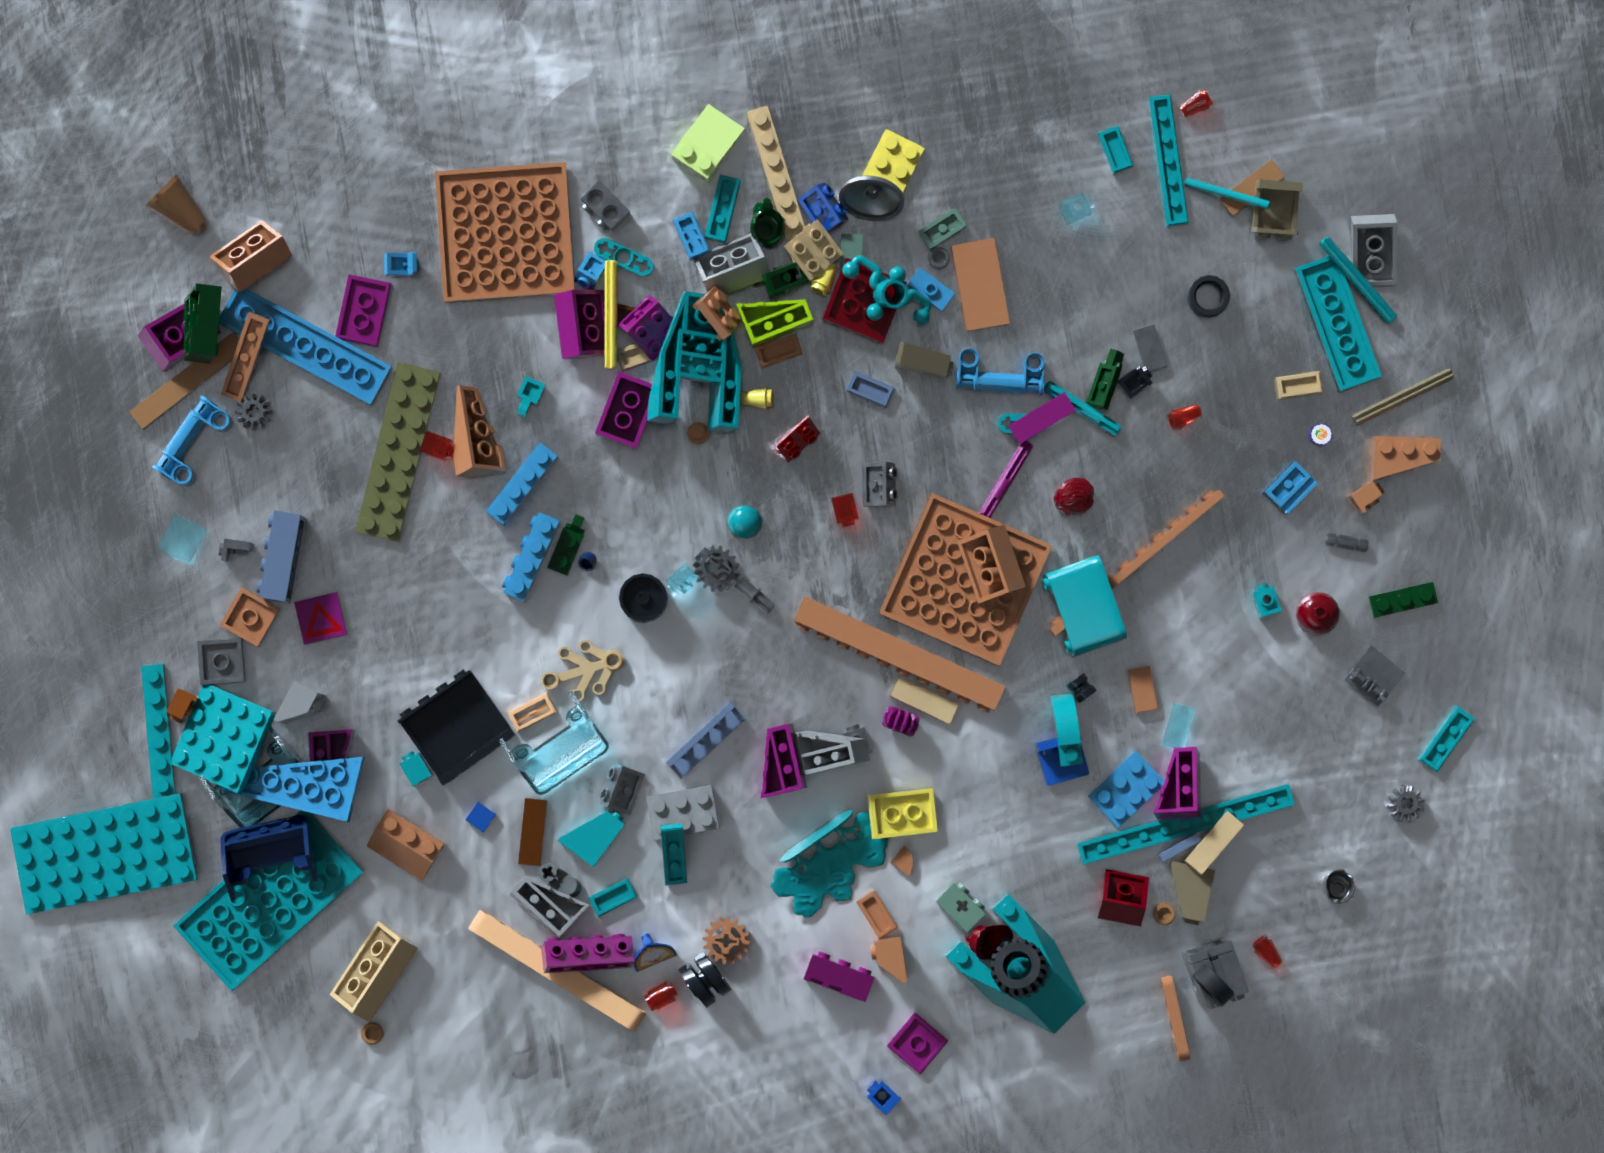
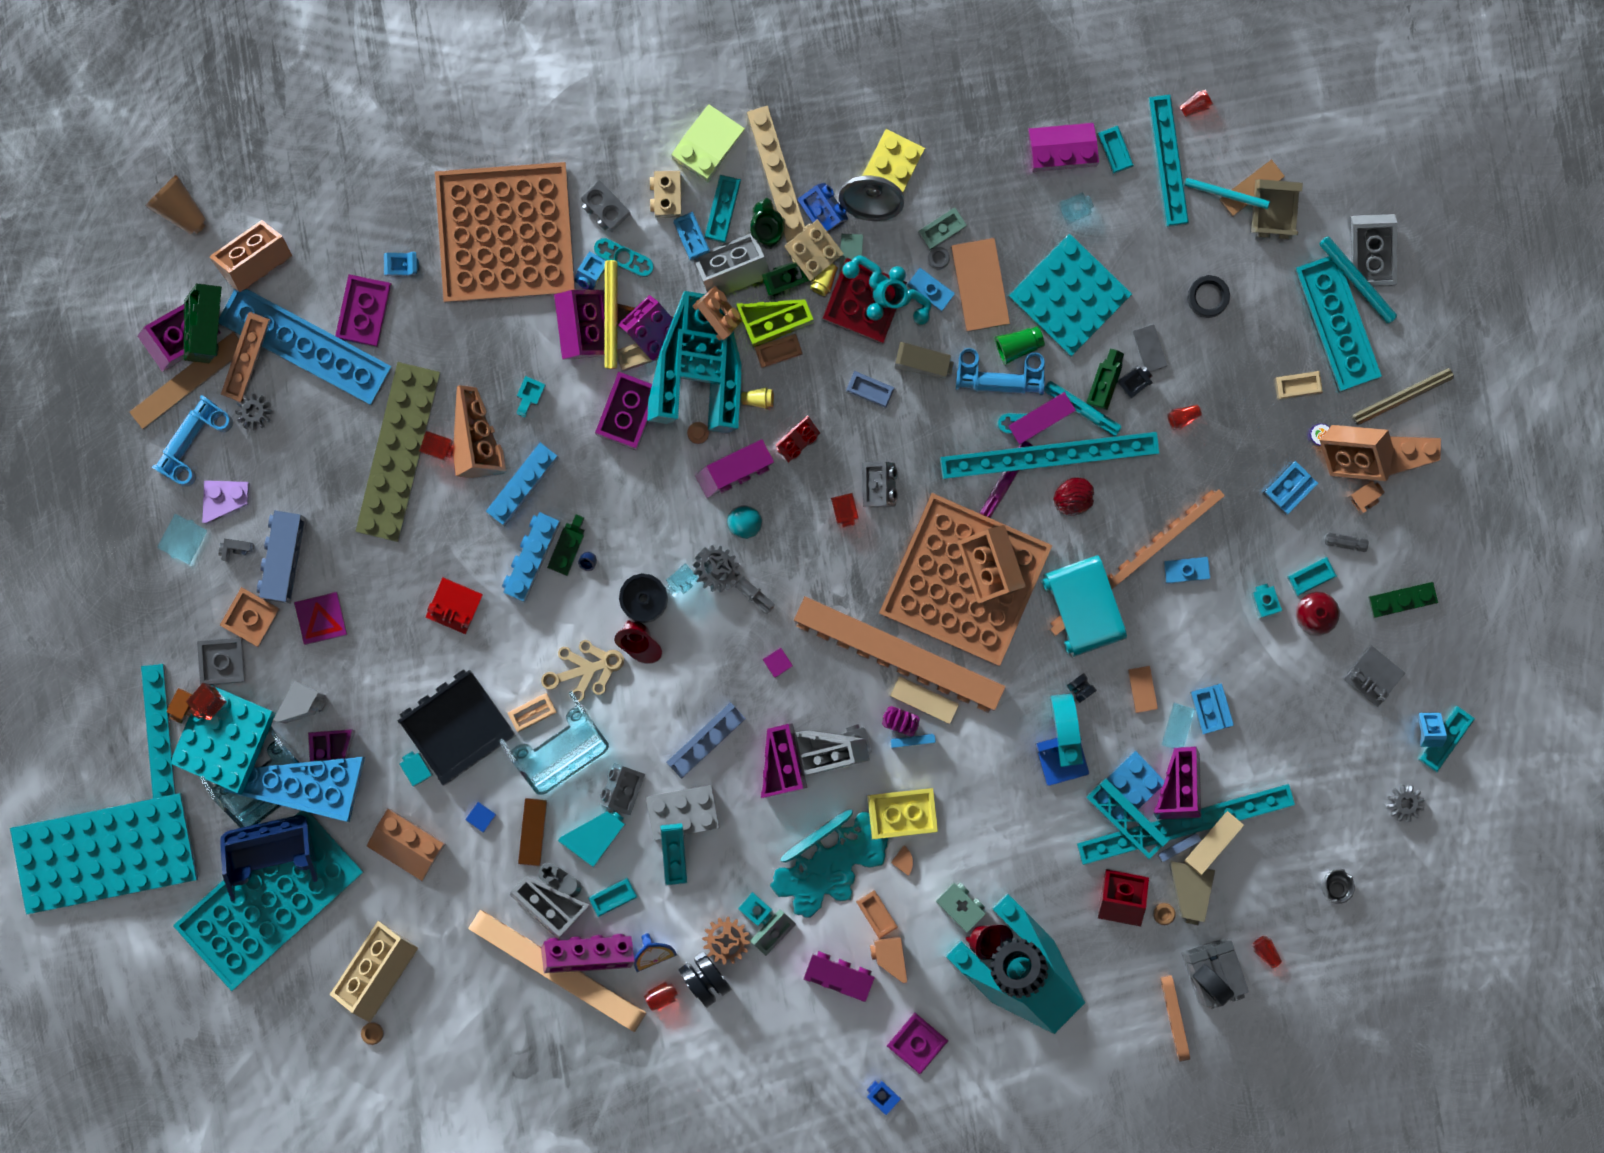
none -> clear red brick [186,683,227,720]
none -> lavender wing [202,481,249,523]
none -> red hinge [425,577,483,635]
none -> dark red piece [614,620,662,664]
none -> tan brick [650,171,682,218]
none -> magenta wedge [695,439,774,499]
none -> teal brick [738,892,773,926]
none -> sand green plate [750,909,796,956]
none -> magenta tile [763,648,793,678]
none -> dark azure tile [890,734,935,748]
none -> teal plate [940,432,1159,479]
none -> green plant [995,326,1045,365]
none -> teal plate [1008,233,1132,357]
none -> magenta slope [1028,123,1099,172]
none -> teal fence [1086,778,1169,859]
none -> dark azure plate [1164,557,1210,583]
none -> dark azure plate [1190,683,1234,734]
none -> teal tile [1287,557,1337,596]
none -> nougat slope [1319,425,1394,481]
none -> dark azure slope [1418,713,1447,747]

